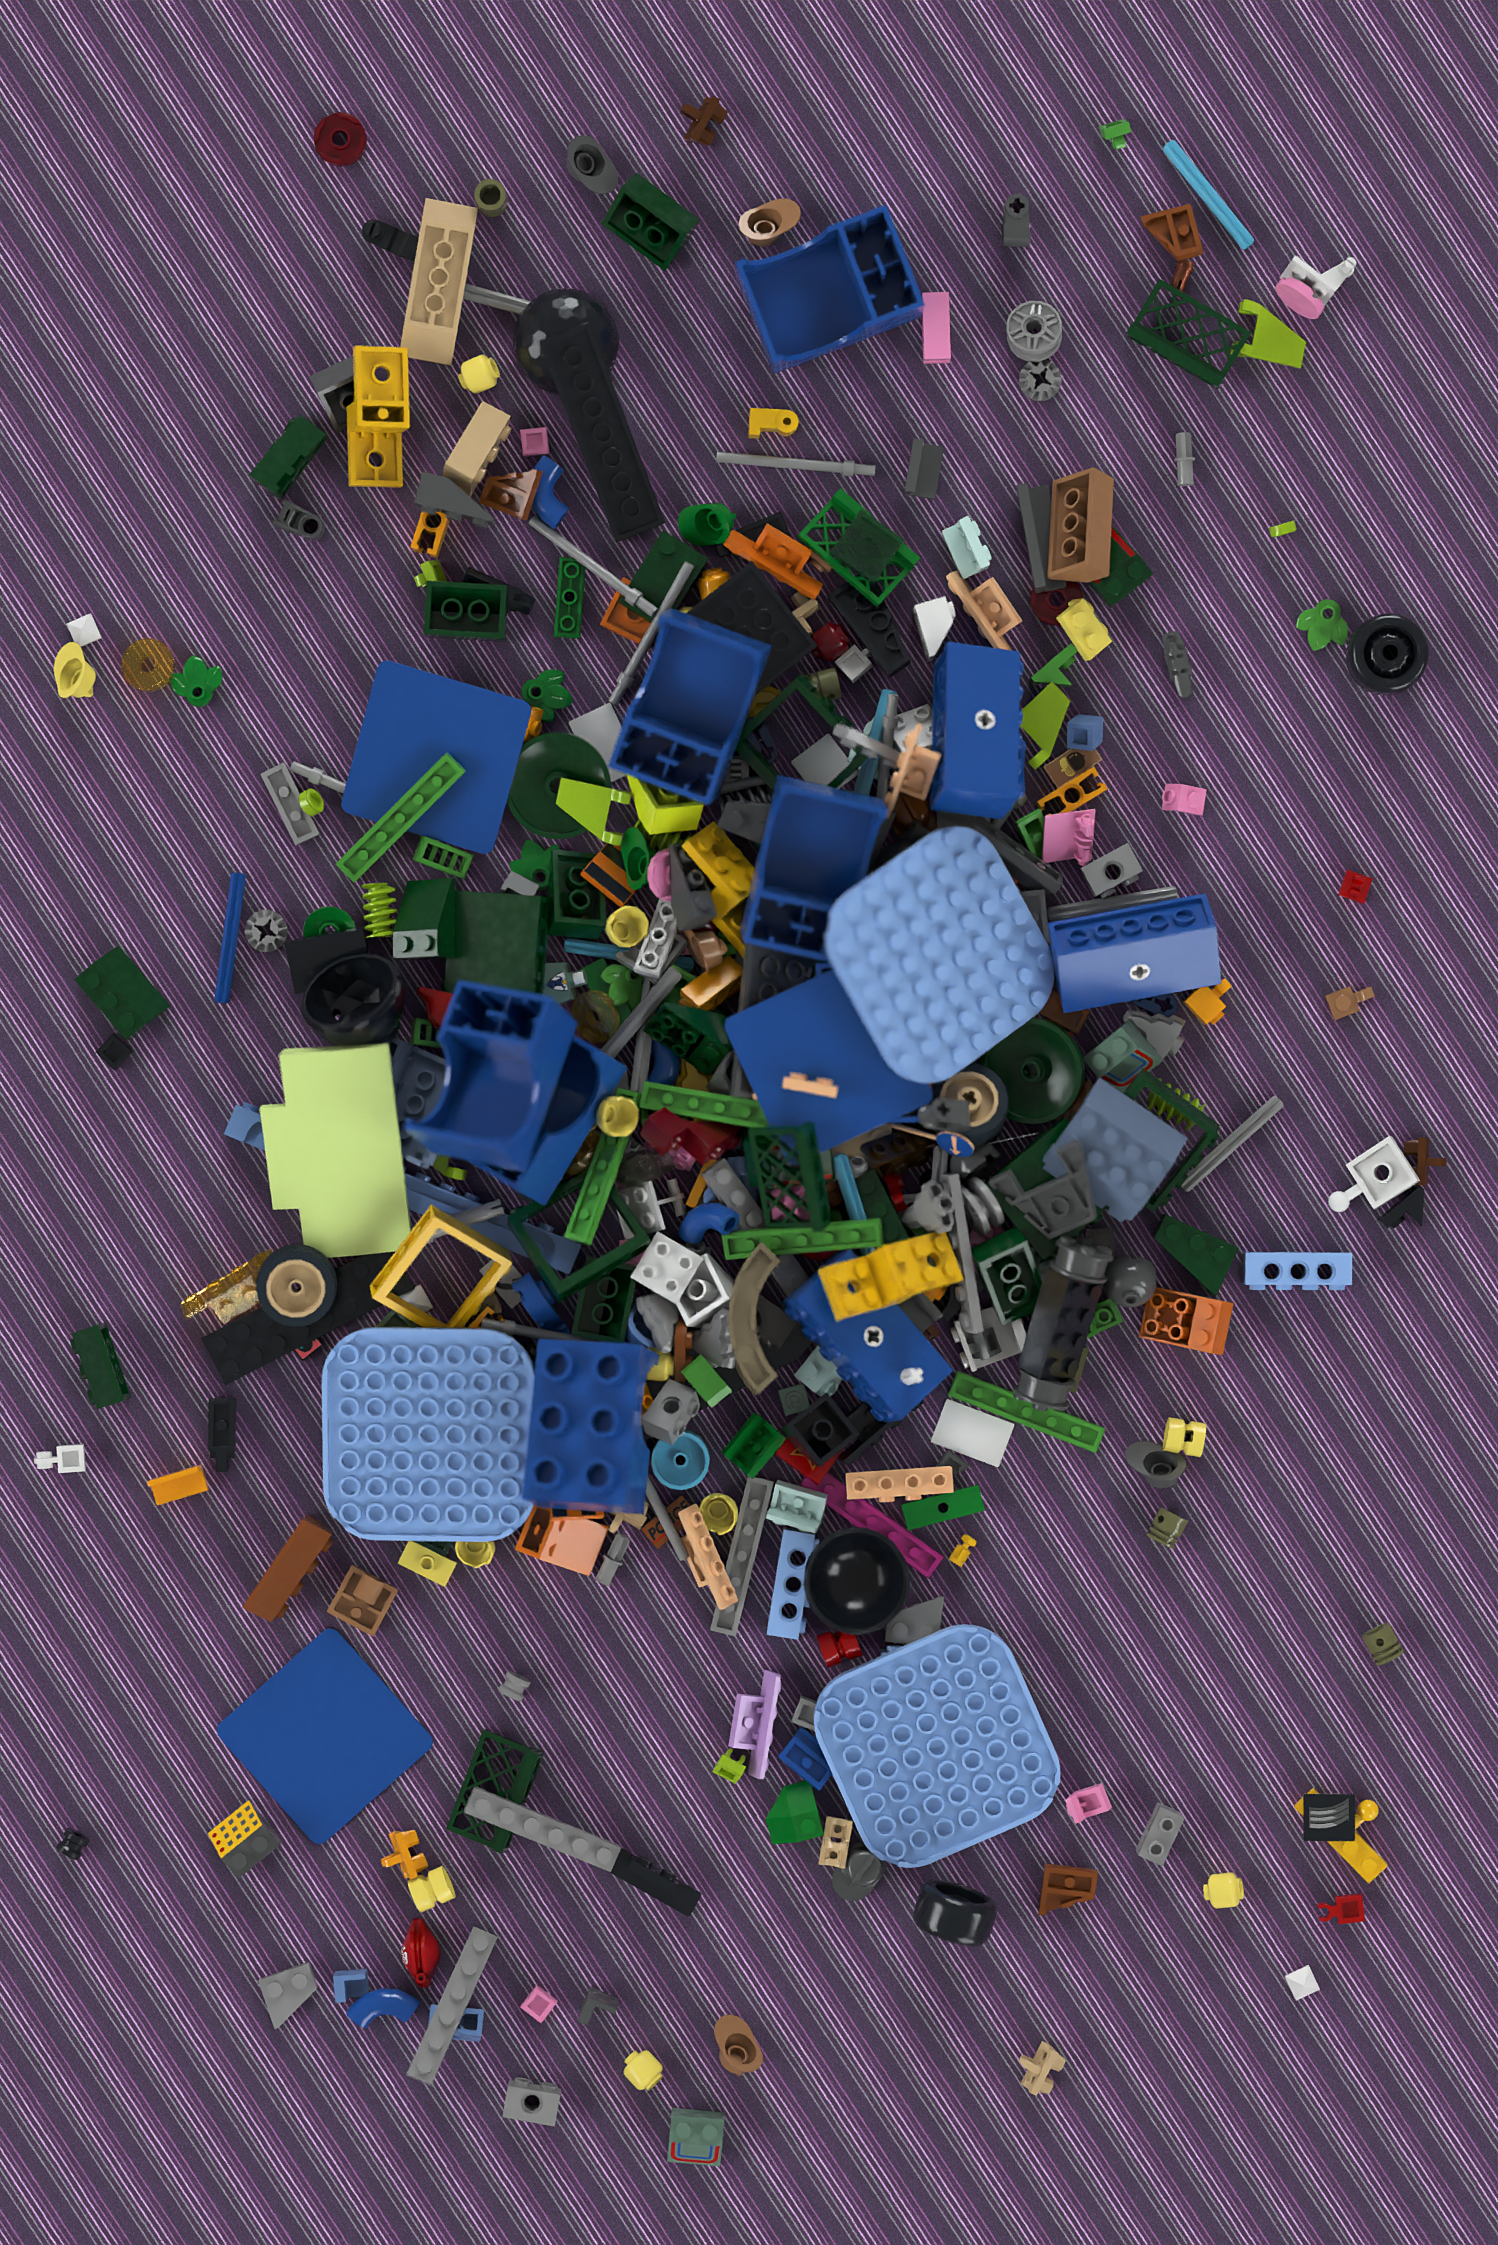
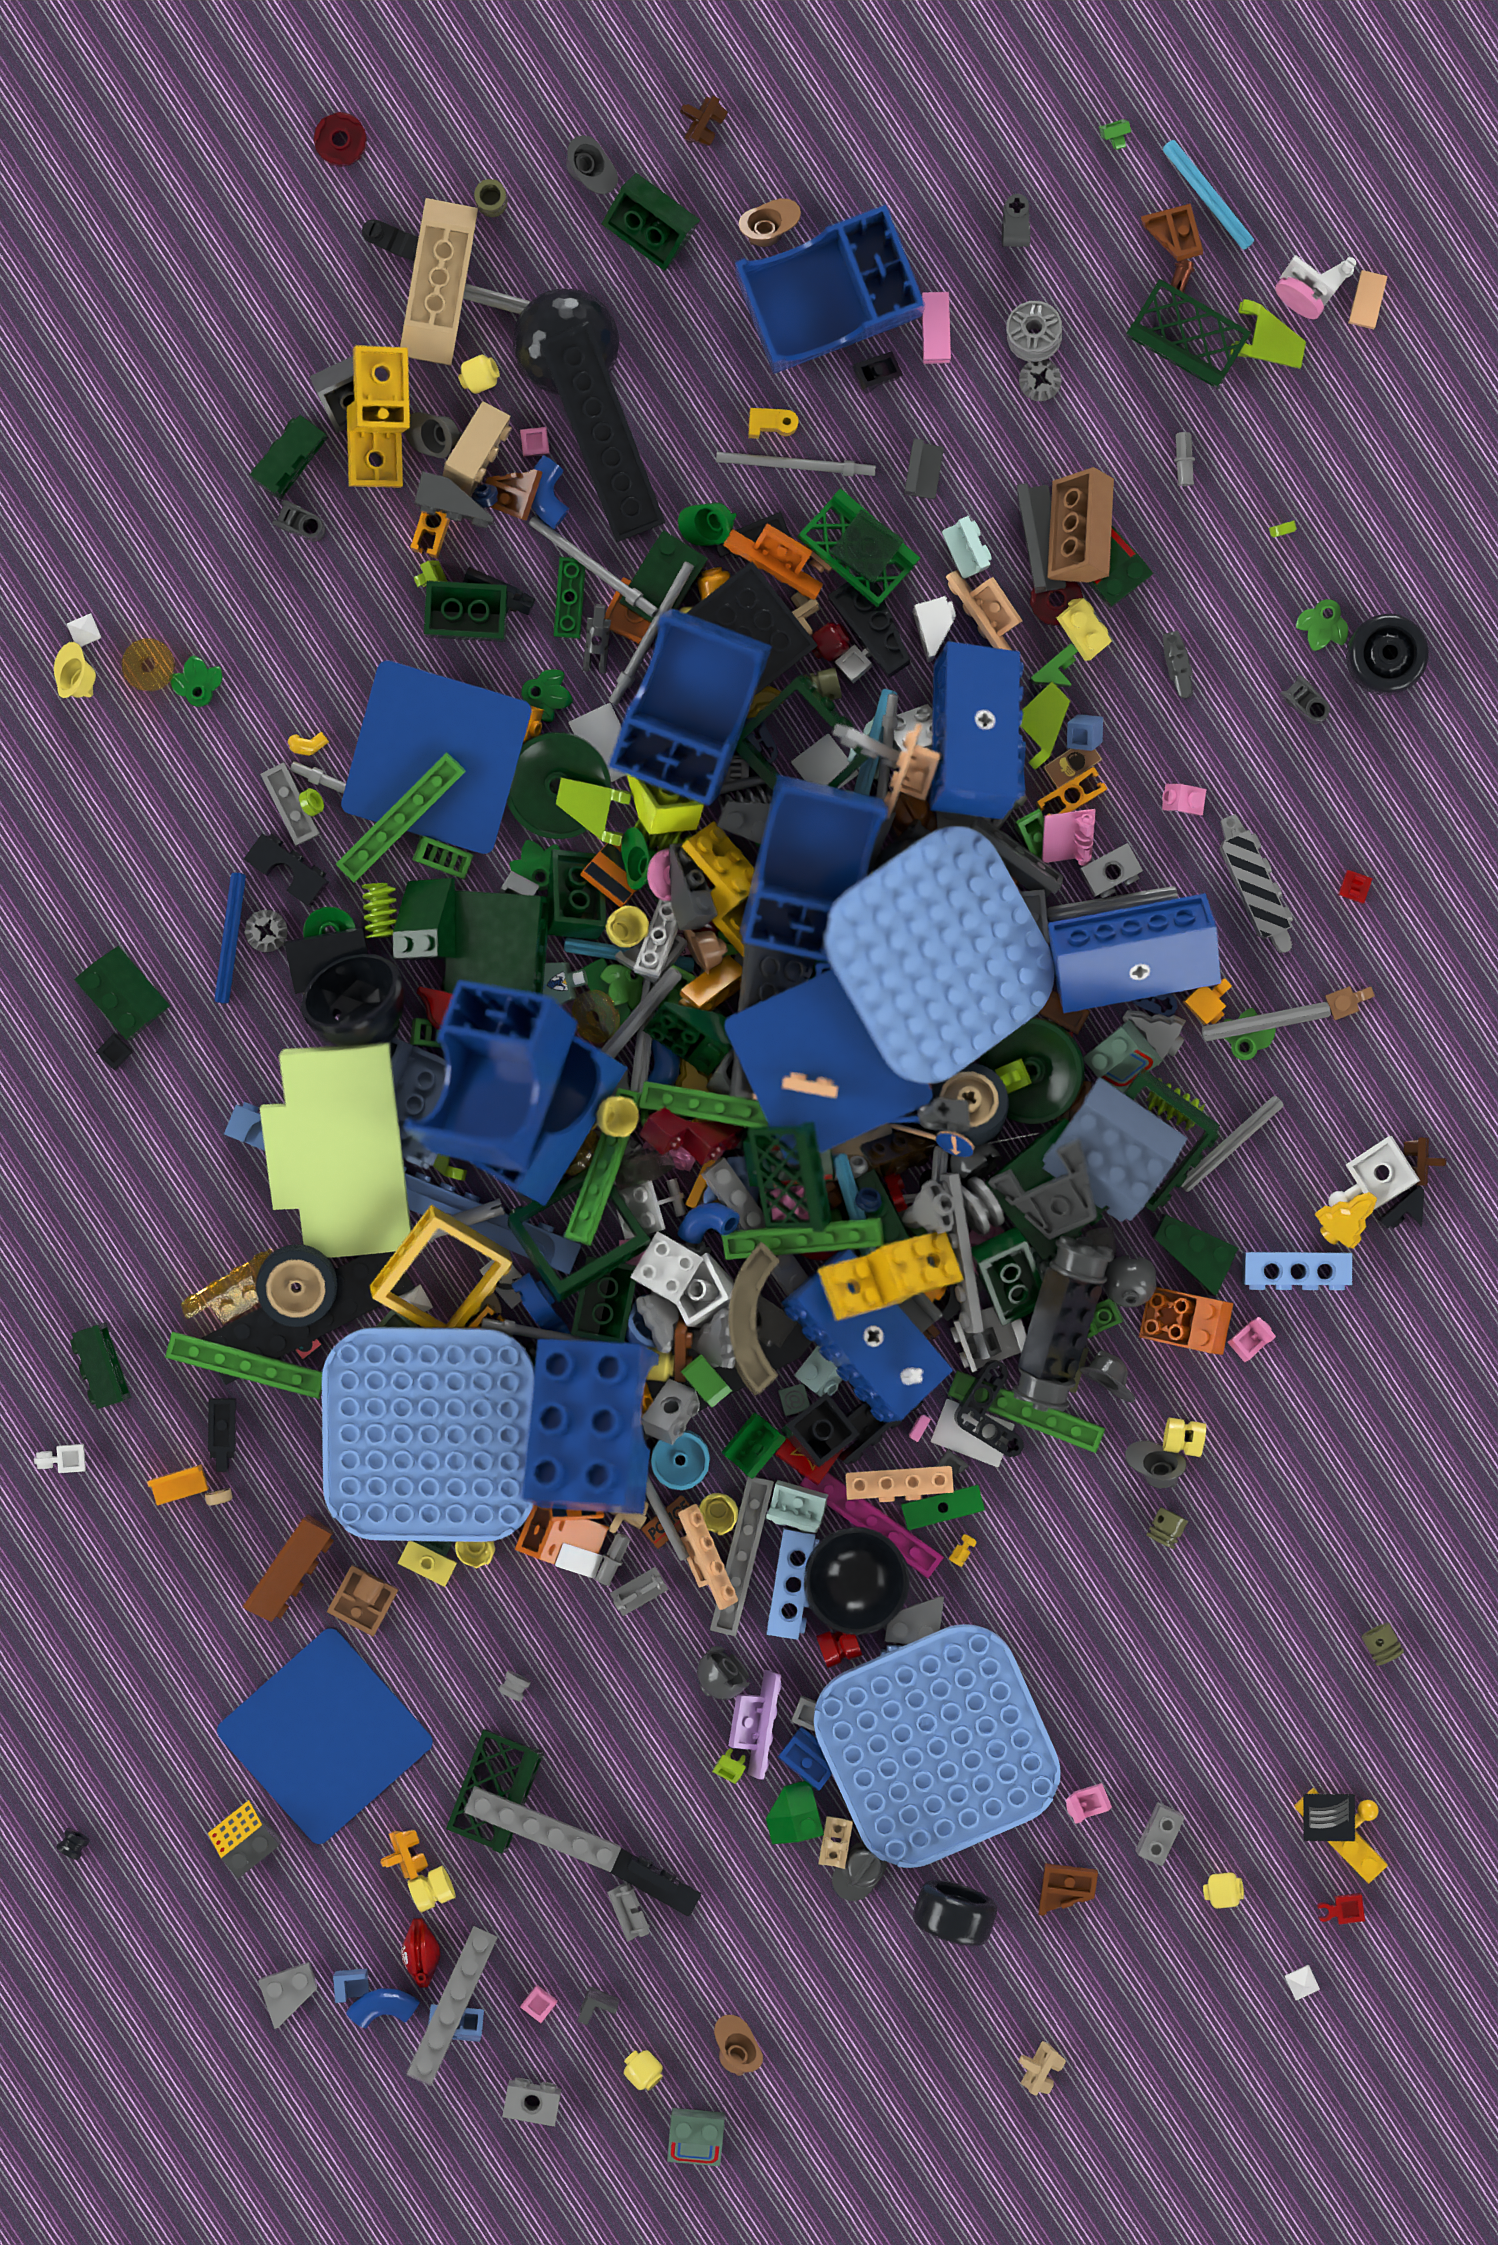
none -> bright green tile [165,1332,323,1399]
none -> tan tile [205,1488,233,1505]
none -> black arch [244,833,329,908]
none -> yellow arm [288,732,329,756]
none -> dark grey piece [405,412,463,459]
none -> dark blue plate [471,484,498,508]
none -> white sticker [555,1543,603,1578]
none -> dark grey hinge [583,604,611,673]
none -> light grey hinge [607,1882,650,1942]
none -> light grey hinge [610,1566,669,1616]
none -> dark grey cylinder [697,1646,750,1700]
none -> black slope [852,351,903,394]
none -> dark blue plate [855,1188,882,1212]
none -> bright pink tile [909,1413,931,1442]
none -> black beam [954,1360,1024,1457]
none -> lime tile [995,1059,1032,1094]
none -> dark grey piece [1080,1350,1136,1403]
none -> light grey axle [1202,1002,1330,1041]
none -> light grey hinge [1219,814,1293,954]
none -> bright green plate [1224,1008,1275,1060]
none -> bright pink bracket [1228,1317,1276,1362]
none -> dark grey piece [1280,675,1330,725]
none -> yellow rock [1315,1192,1377,1249]
none -> light nougat tile [1348,270,1388,329]

